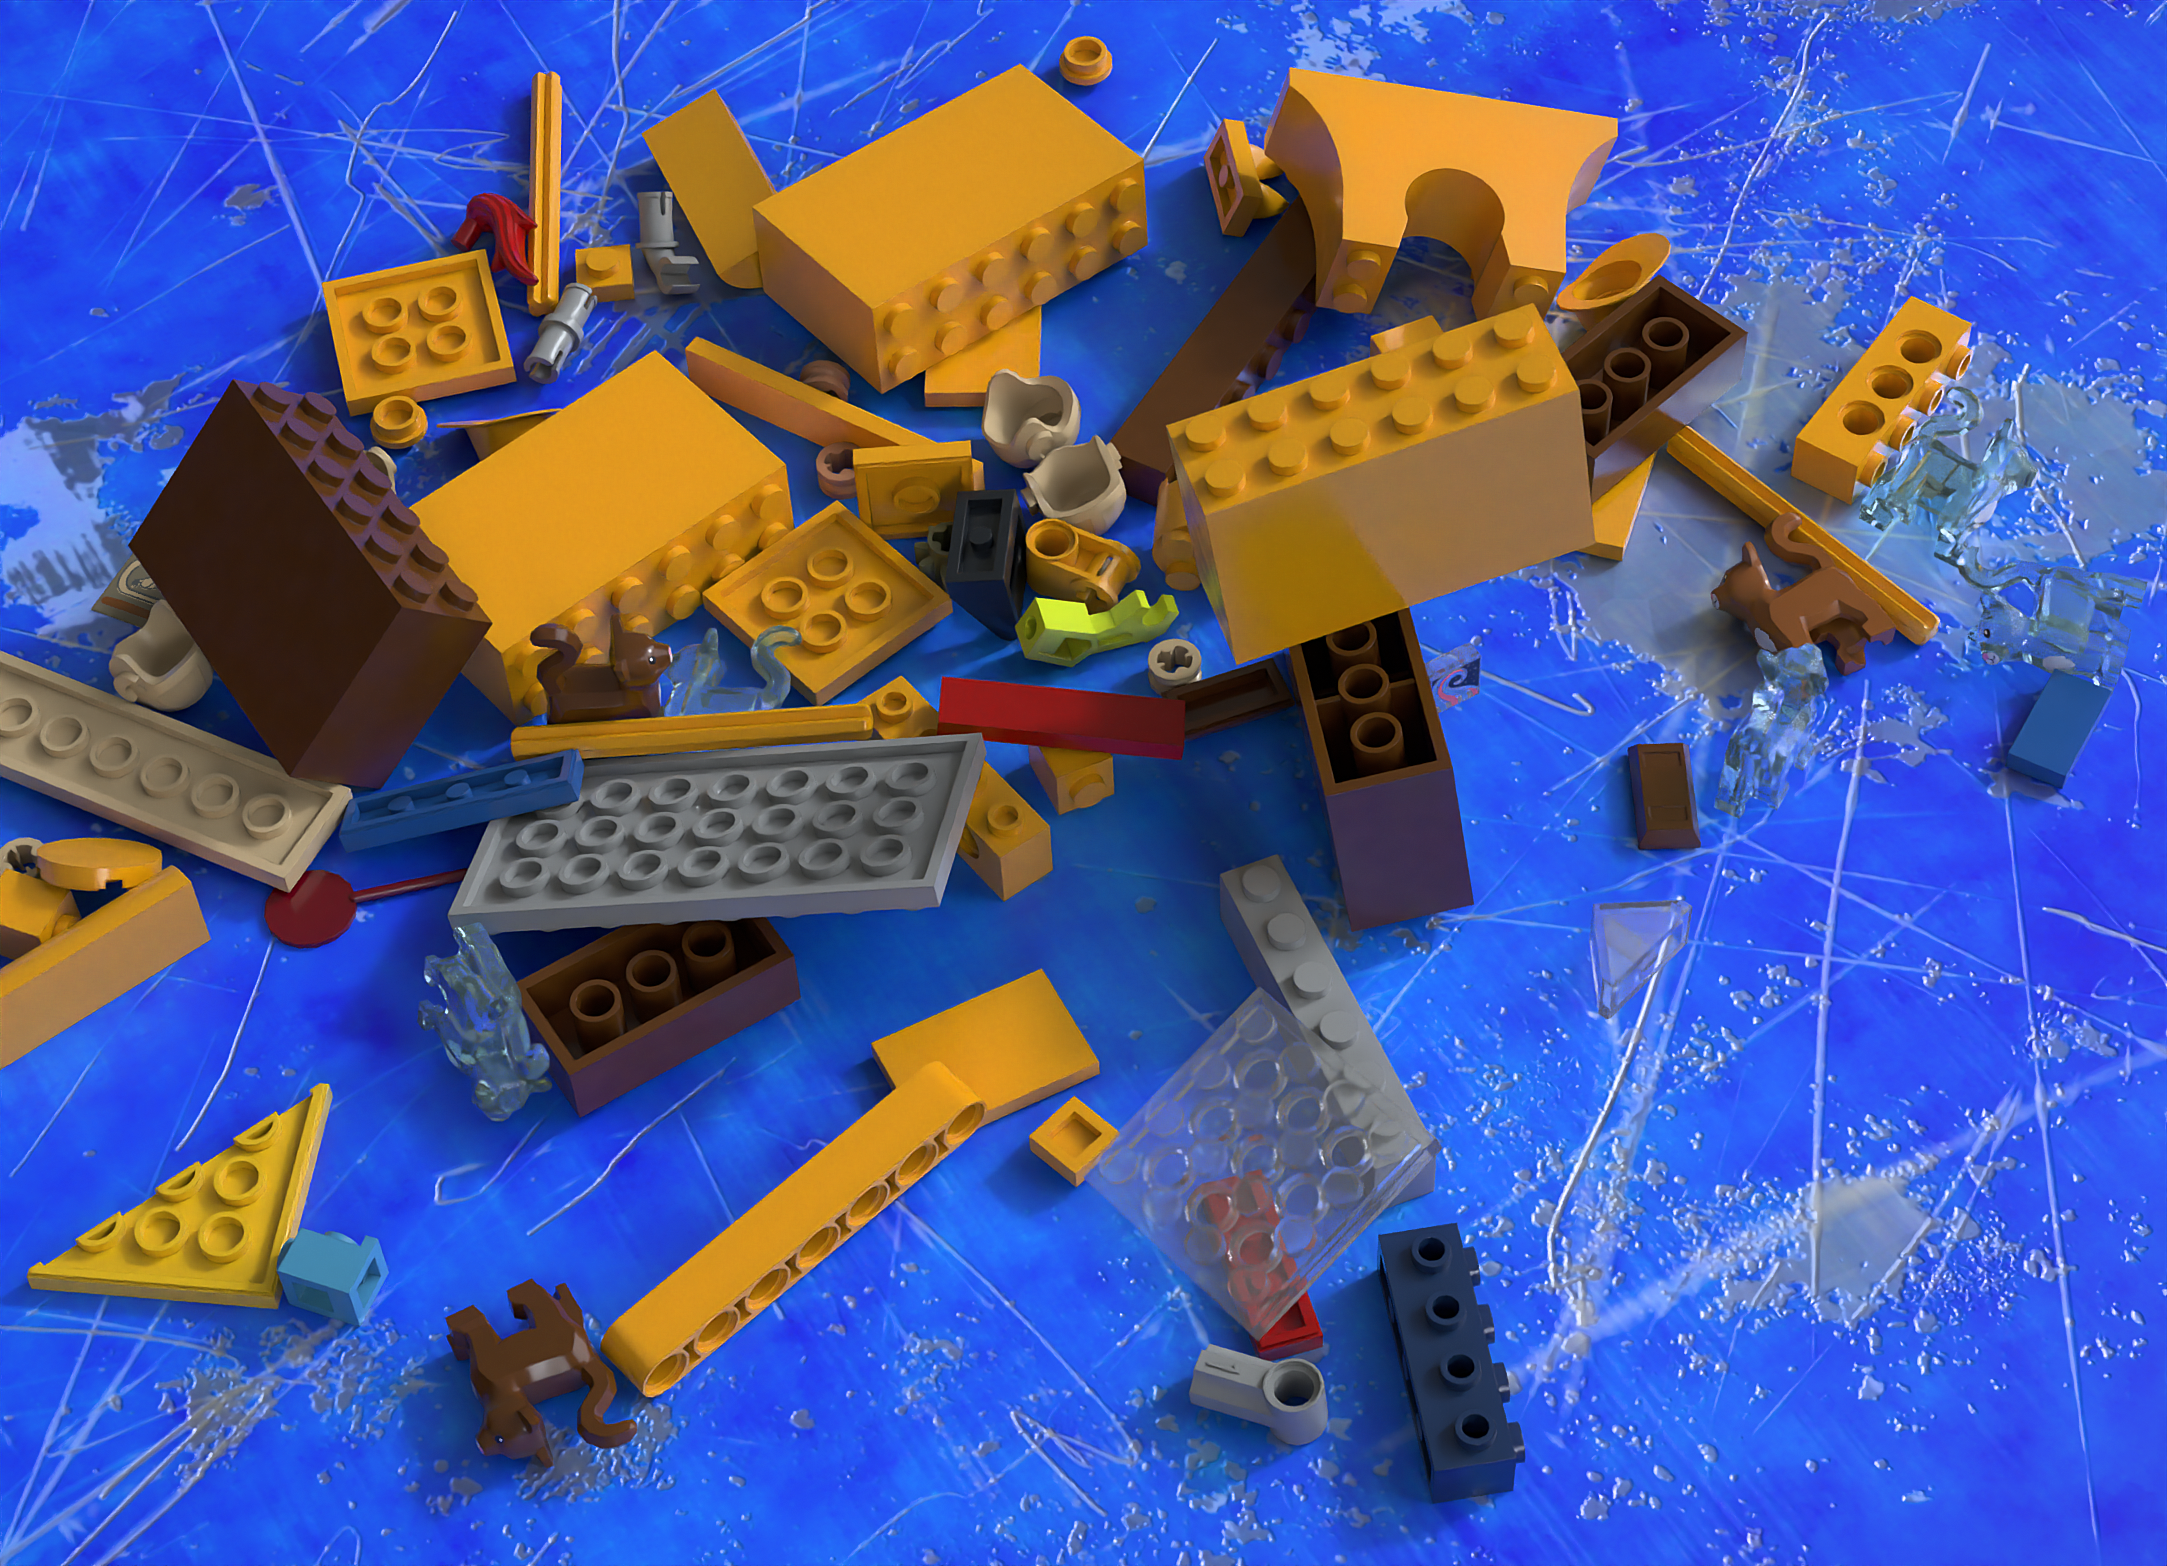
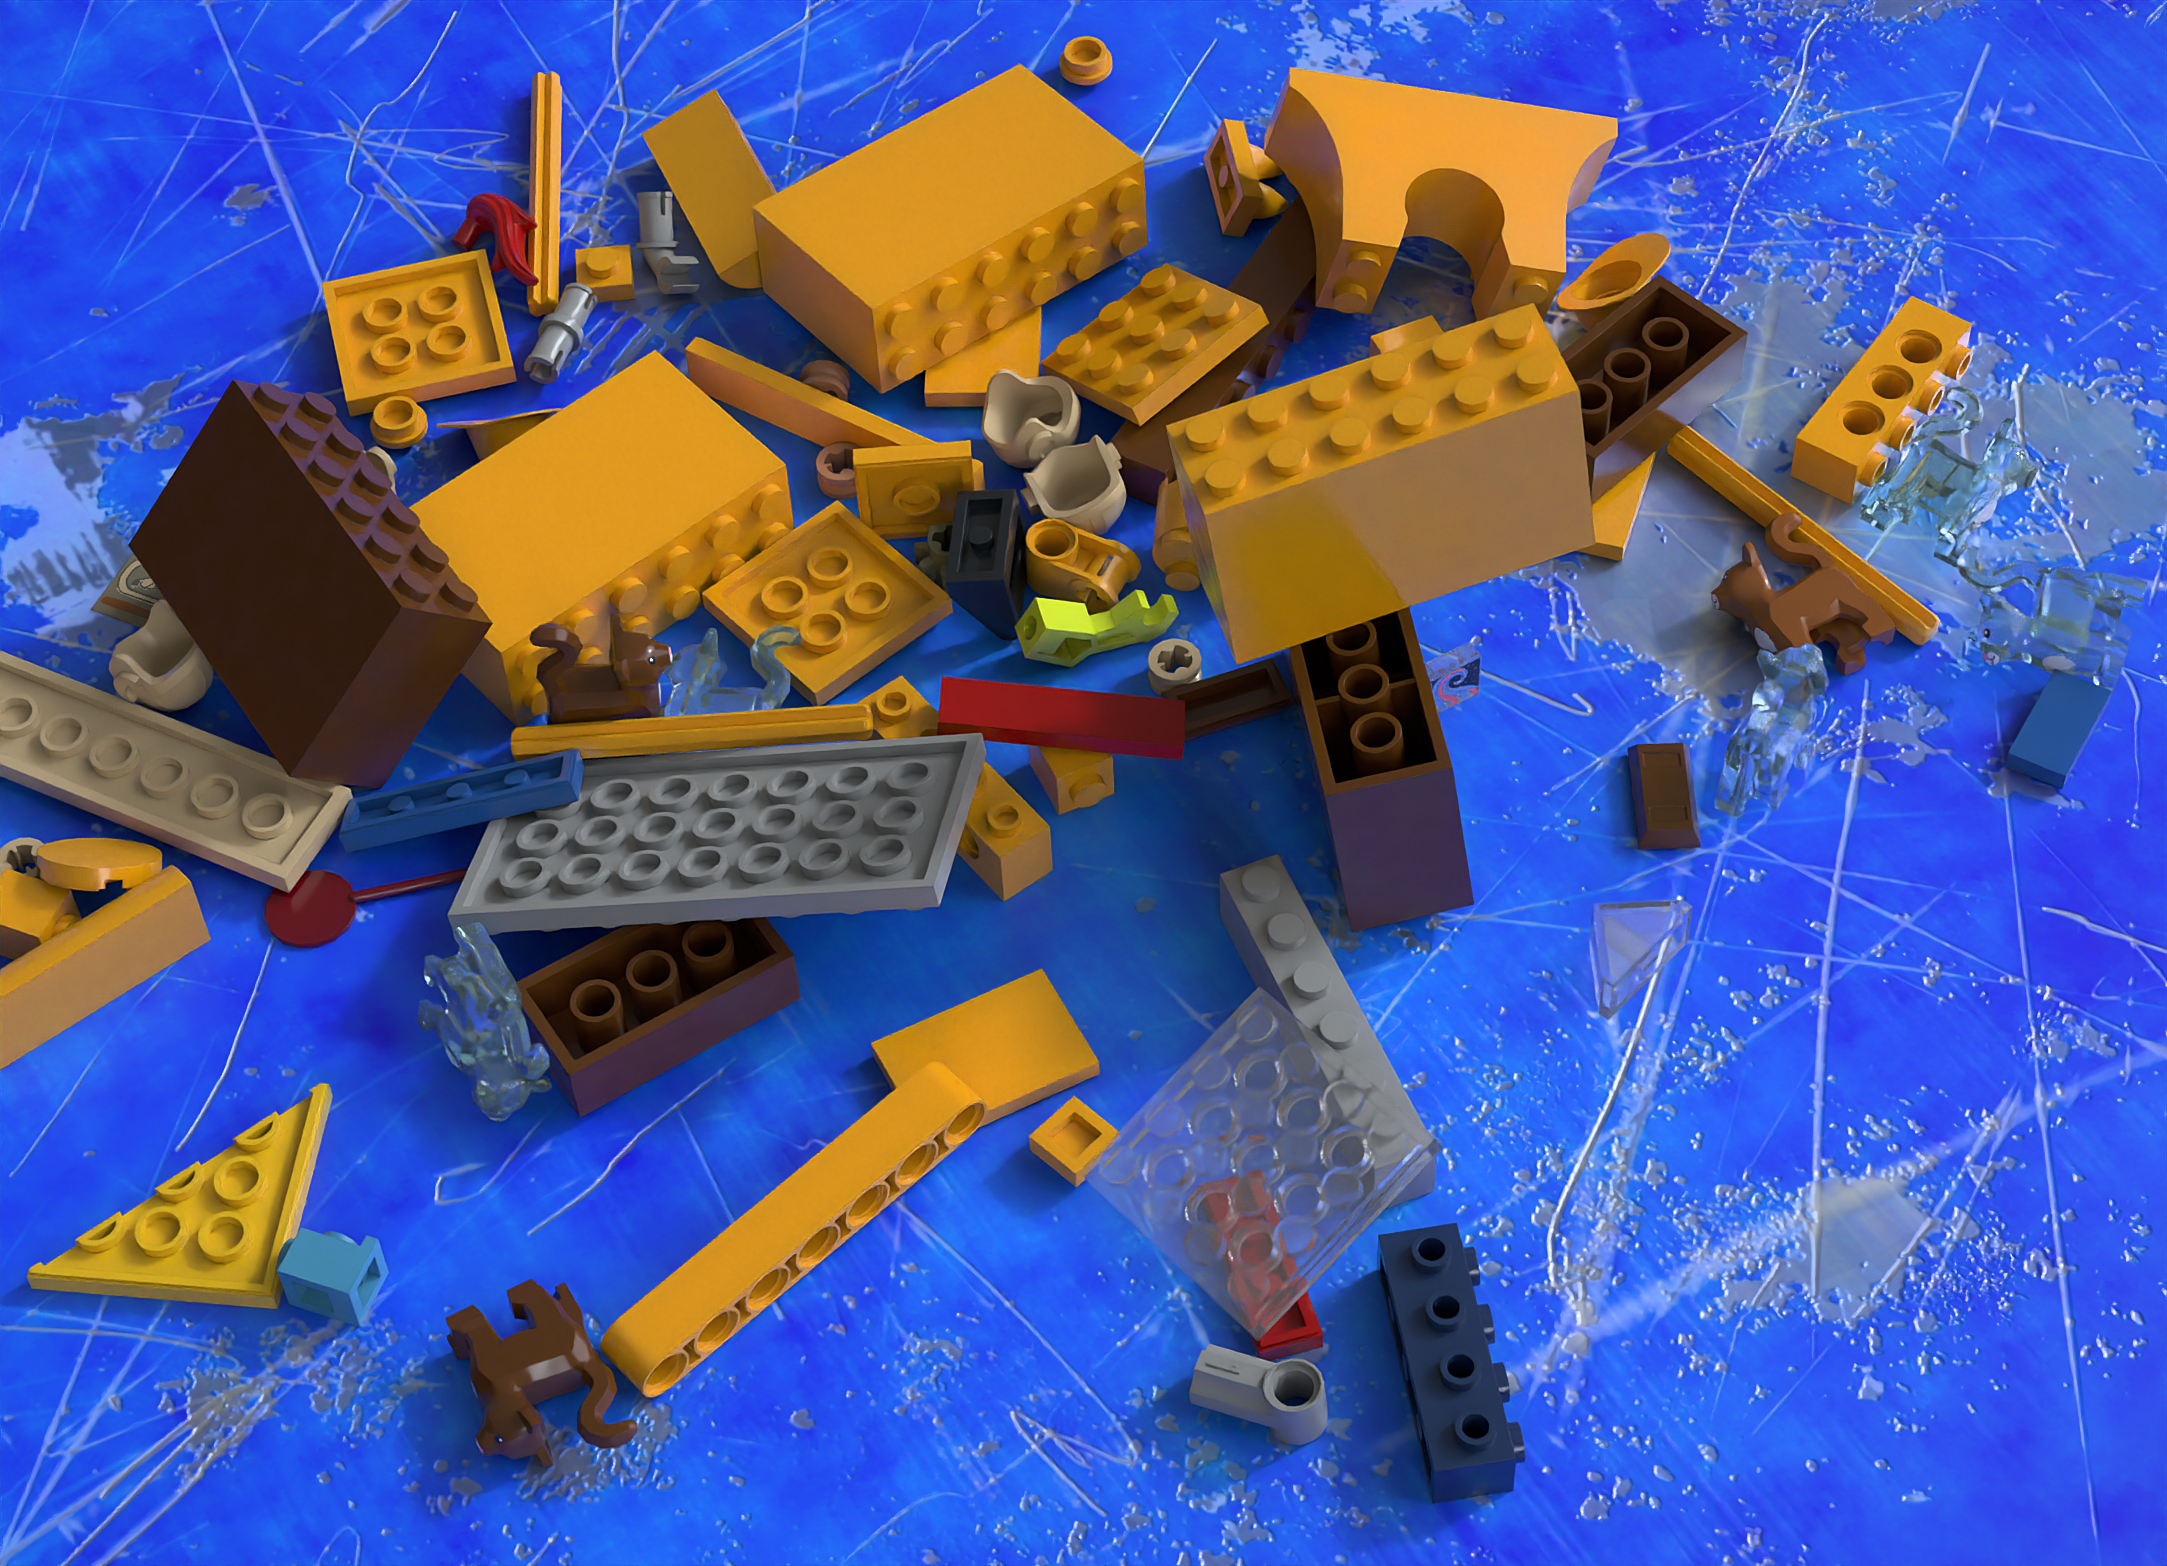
none -> light orange plate [1040,263,1269,426]

